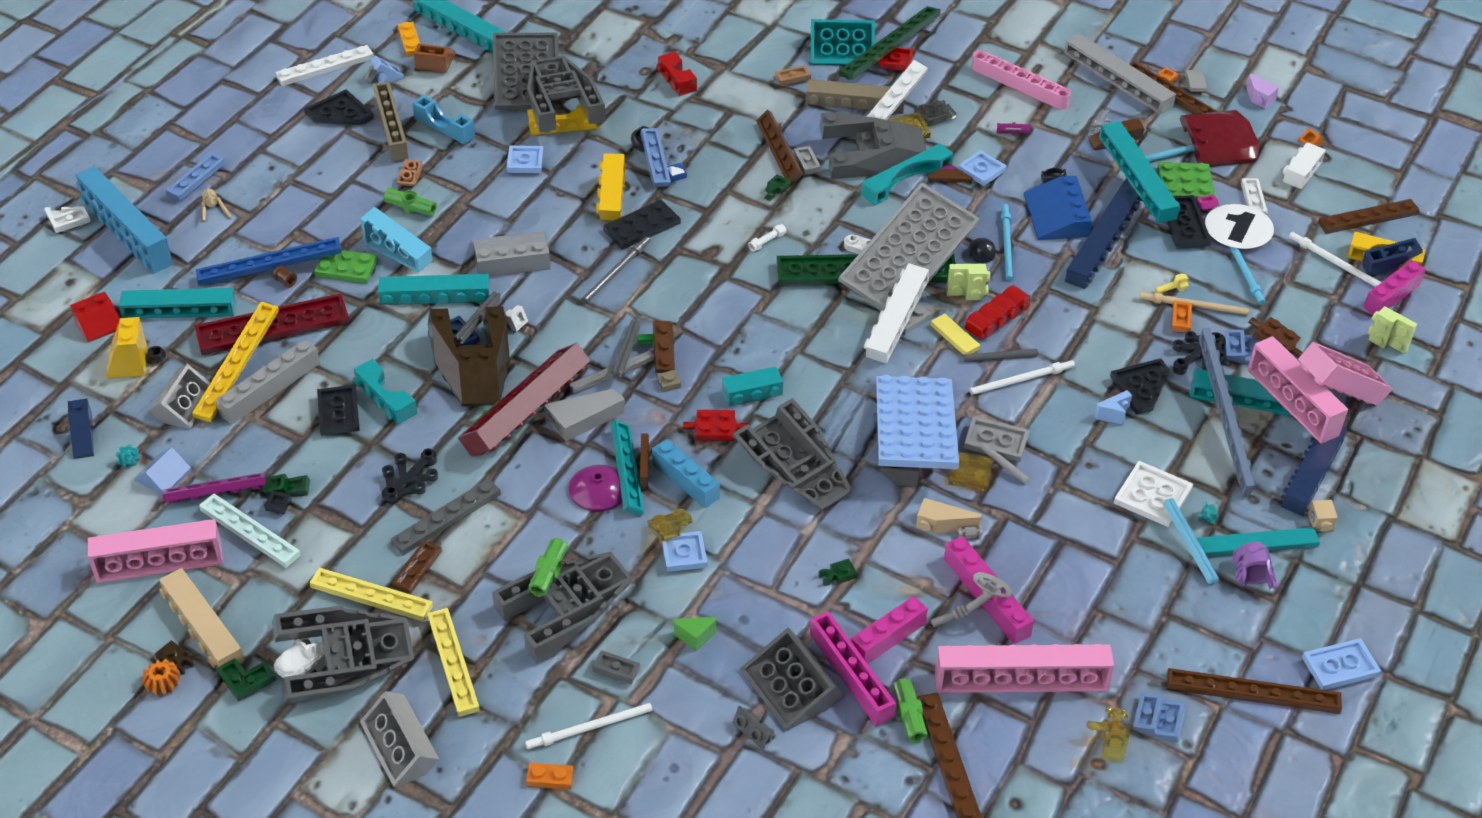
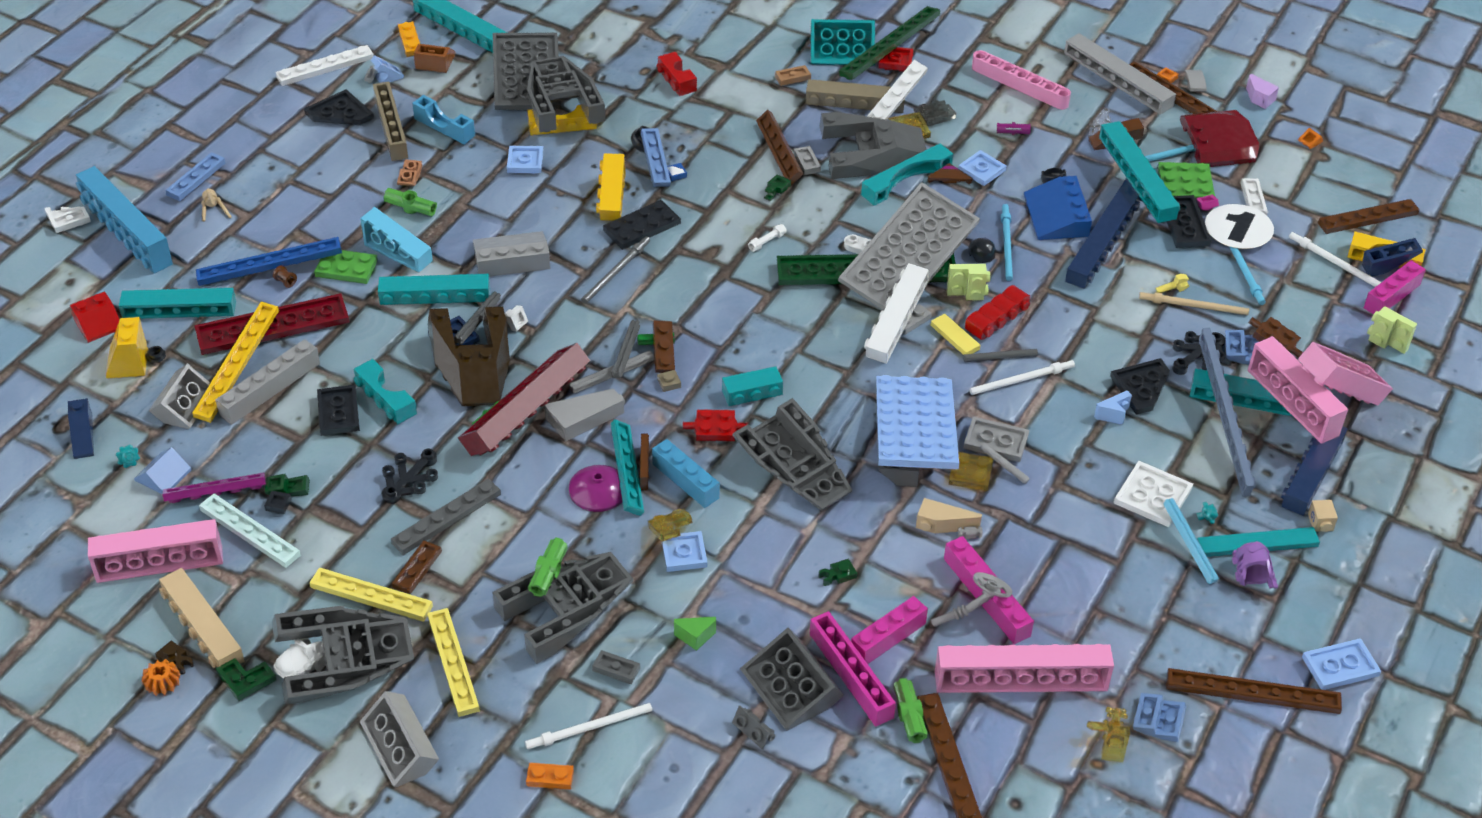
orange plate [1171,301,1192,333] -> none
white brick [1283,142,1325,189] -> none

